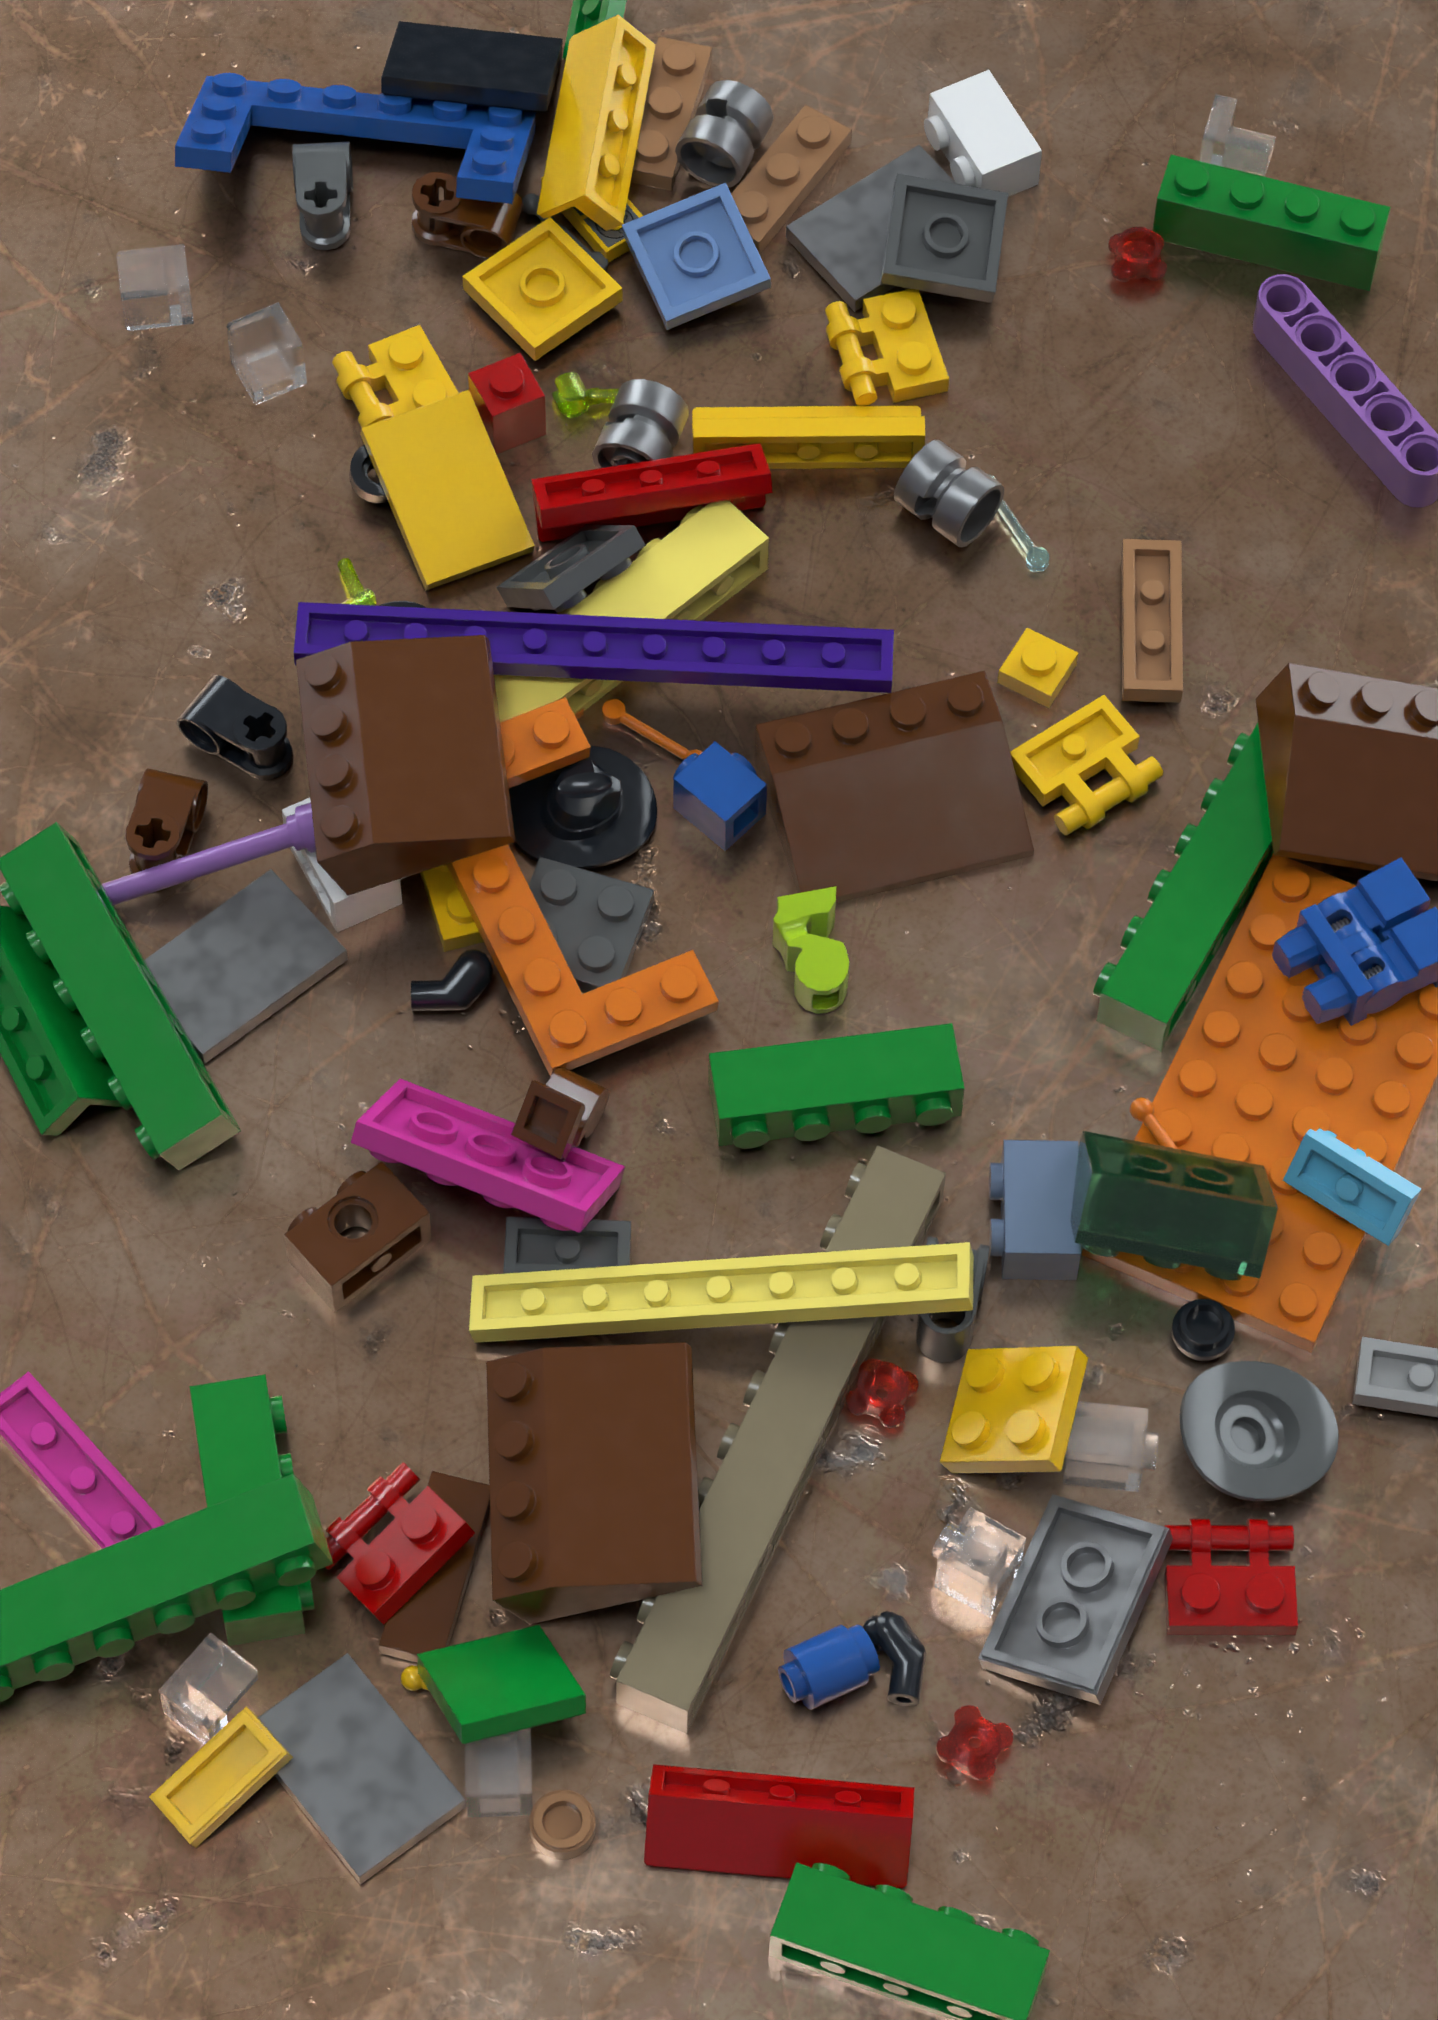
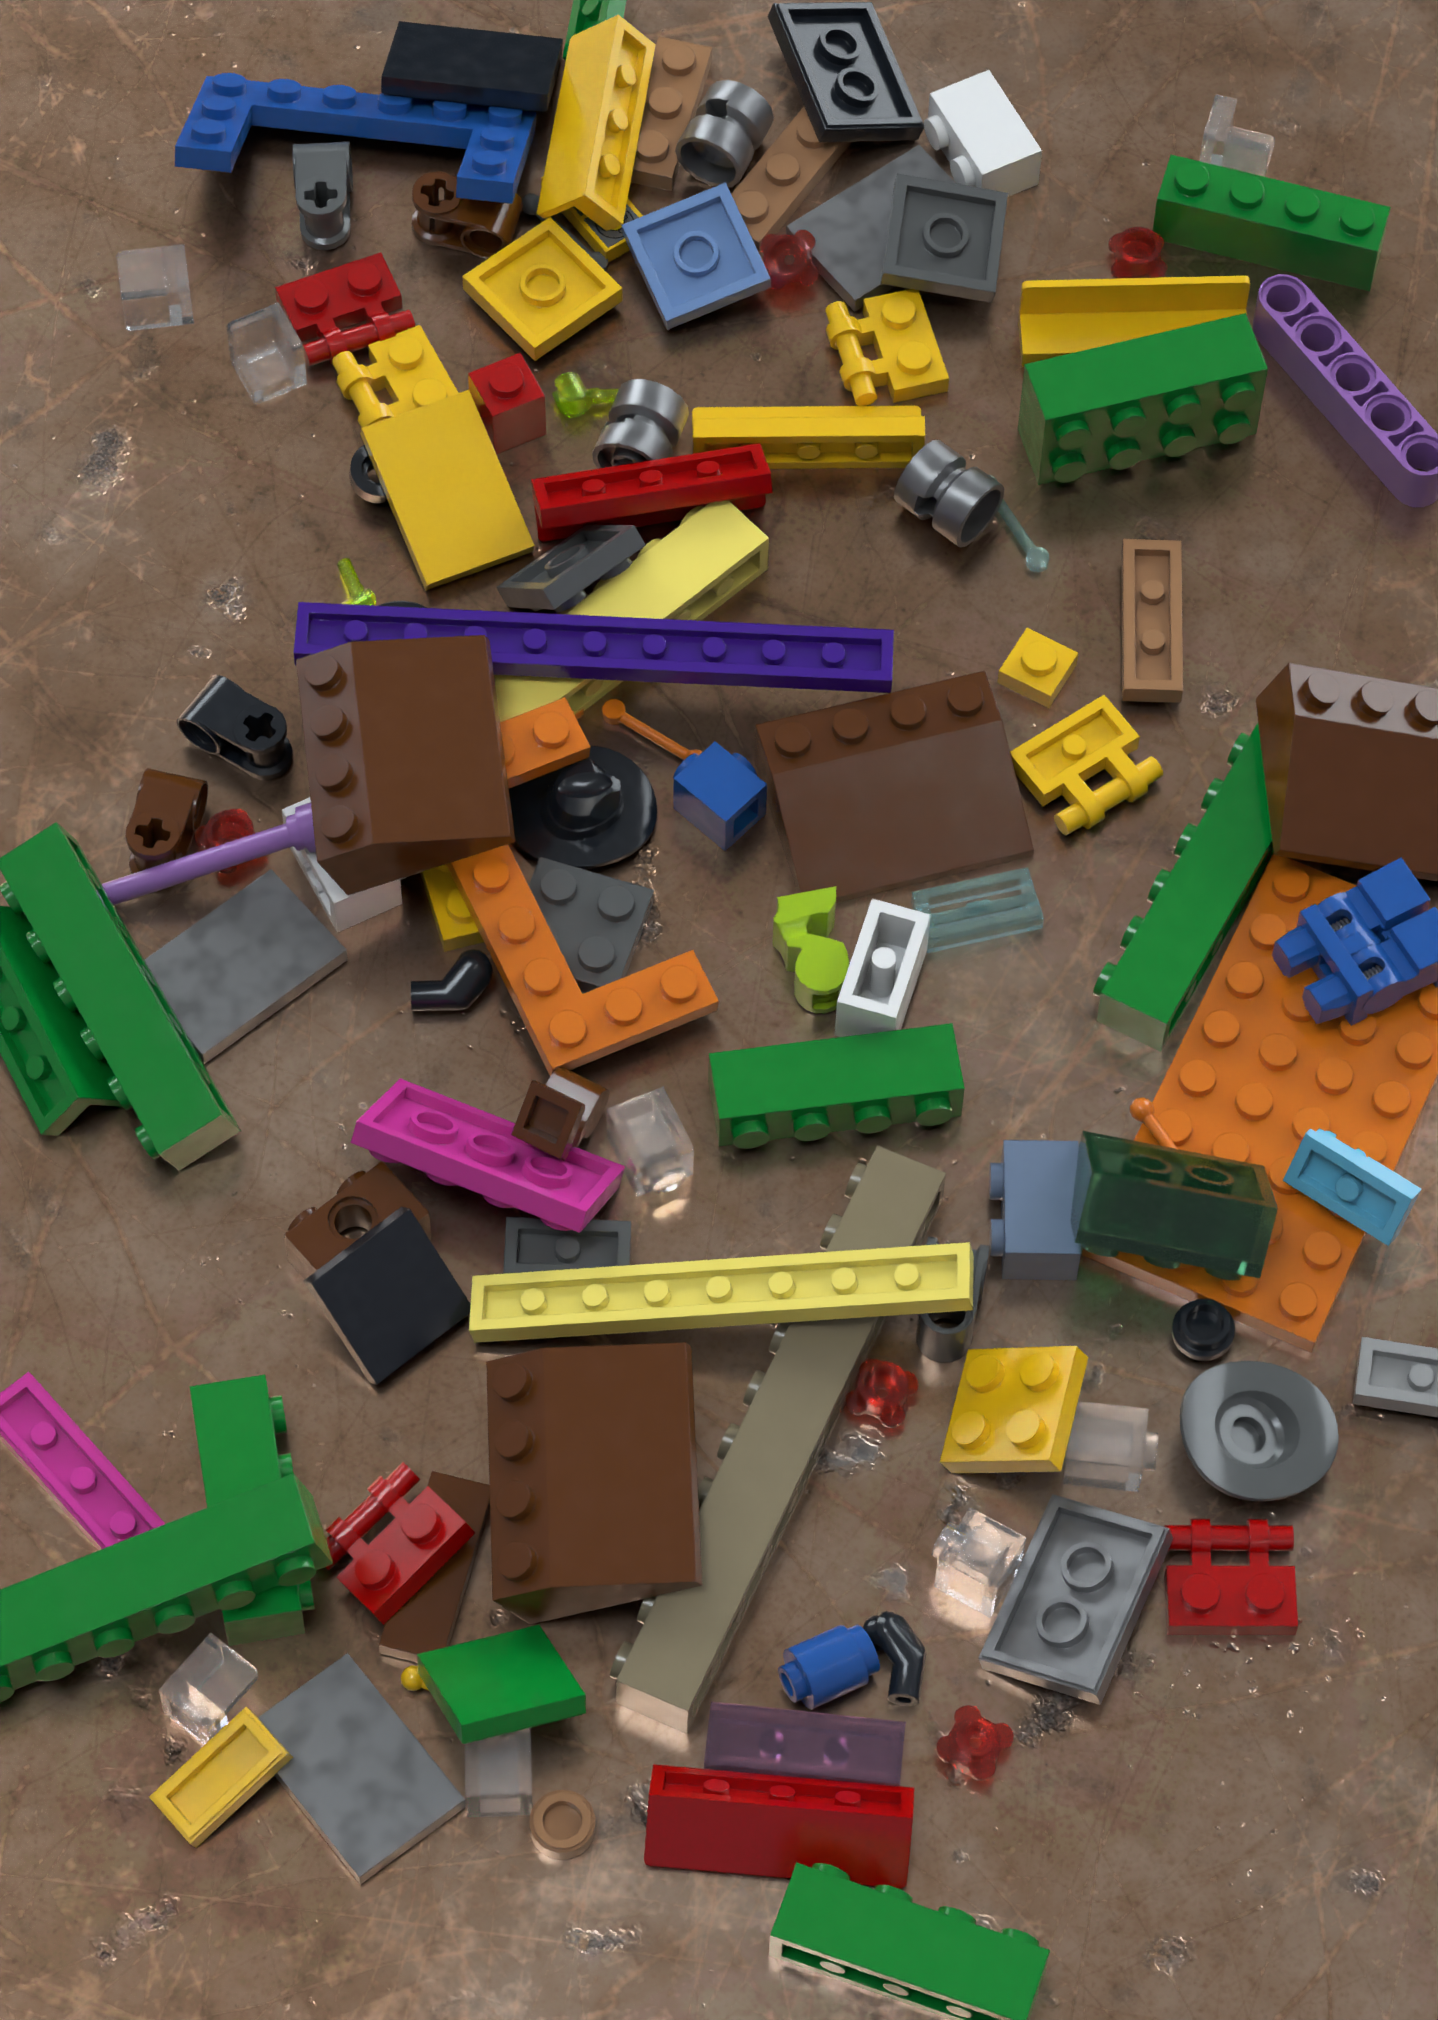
none -> clear red plate [195,809,255,874]
none -> red plate [275,252,416,366]
none -> black tile [304,1206,471,1385]
none -> clear brick [607,1087,694,1197]
none -> clear purple tile [704,1702,906,1786]
none -> clear red plate [760,230,819,290]
none -> black tile [767,2,924,143]
none -> white brick [835,898,931,1037]
none -> clear light blue tile [911,867,1044,953]
none -> green brick [1017,313,1268,485]
none -> yellow panel [1018,276,1250,367]

